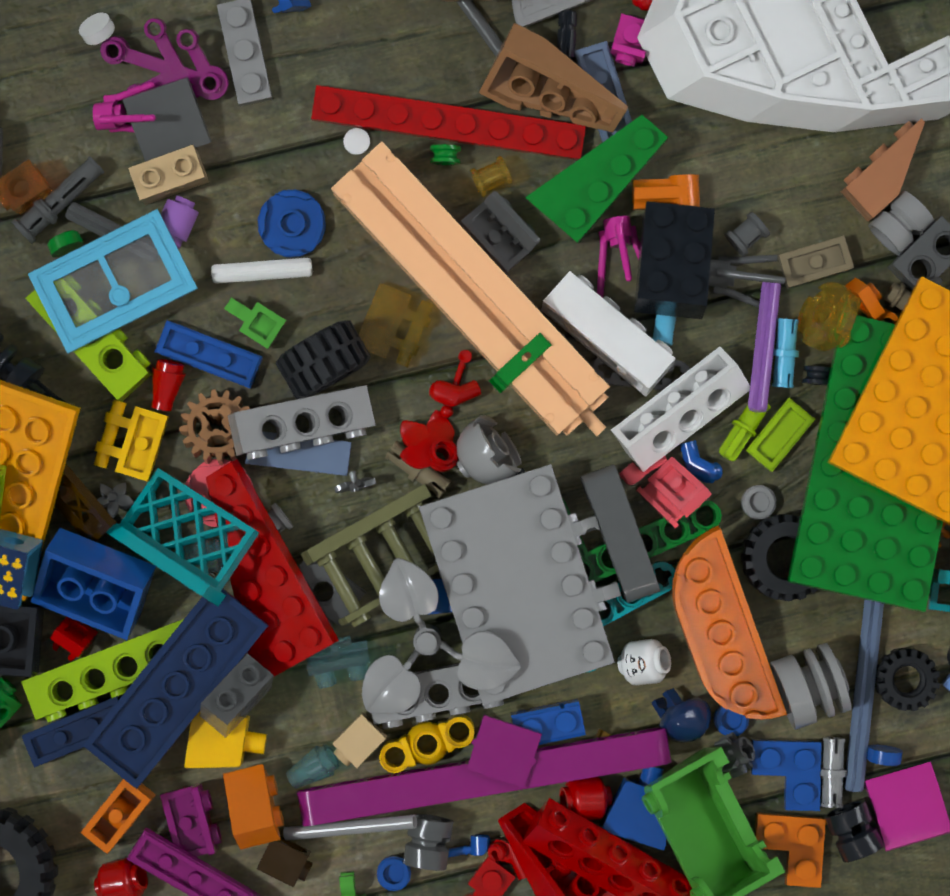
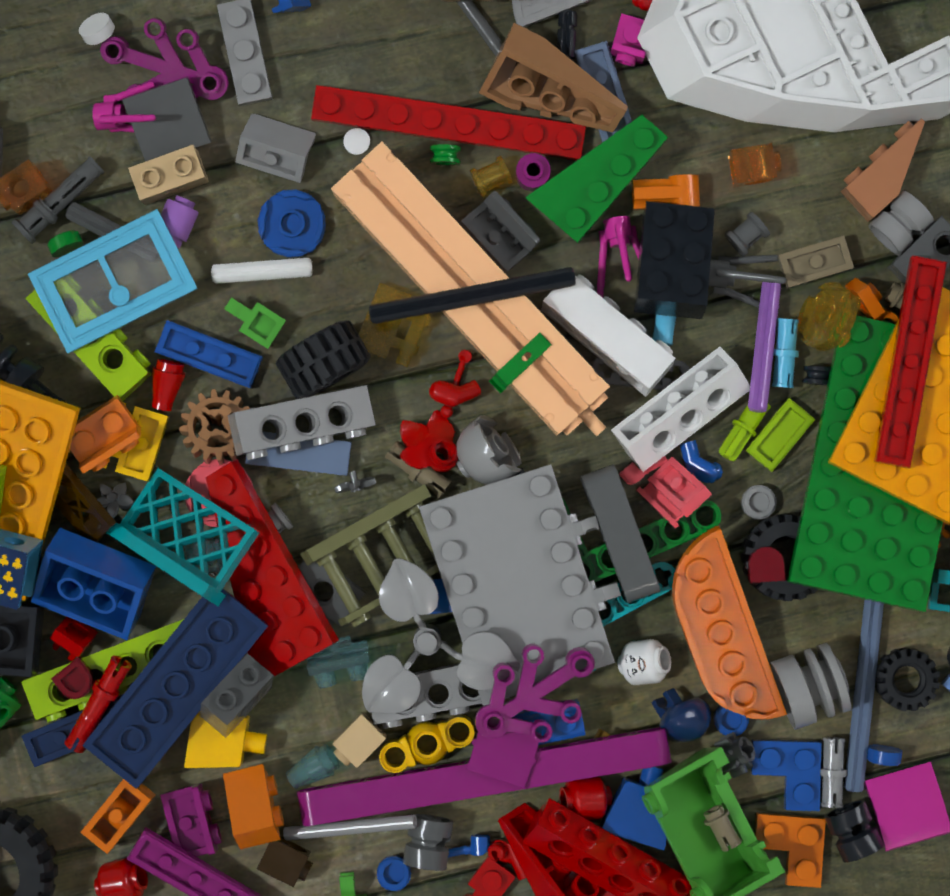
none -> dark red tile [51,657,94,699]
none -> red pin [64,655,132,753]
none -> orange bracket [70,395,141,474]
none -> light grey panel [235,114,316,183]
none -> black axle [369,267,576,324]
none -> magenta plant [475,643,595,743]
none -> magenta brick [516,153,551,192]
none -> dark tan pin [704,804,742,852]
none -> clear orange brick [728,143,782,188]
none -> dark red tile [748,547,785,583]
none -> red tile [874,255,947,469]

